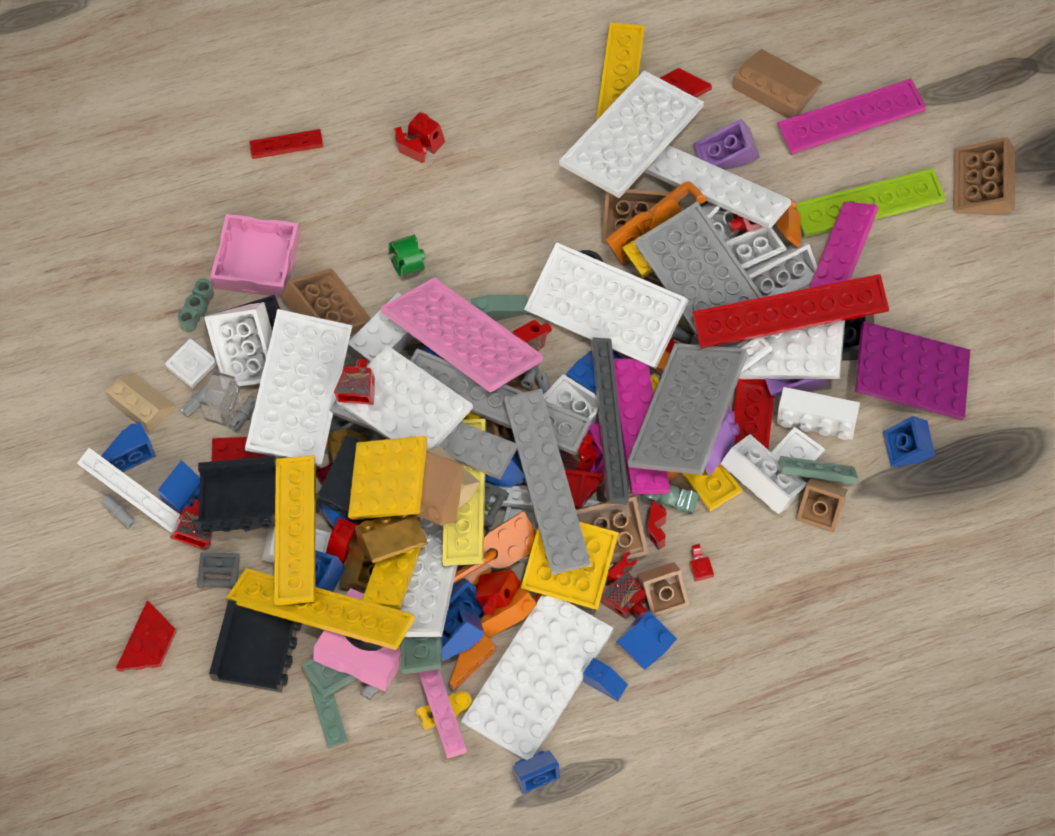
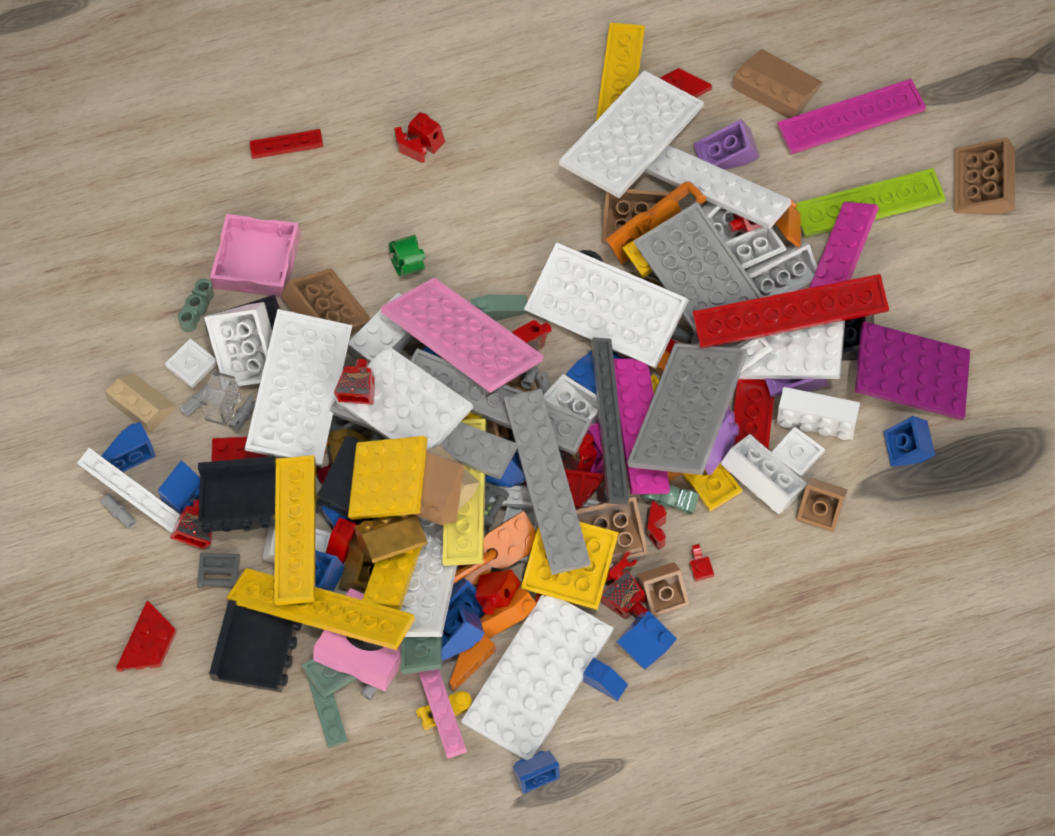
sand green plate [778,456,858,484] -> none

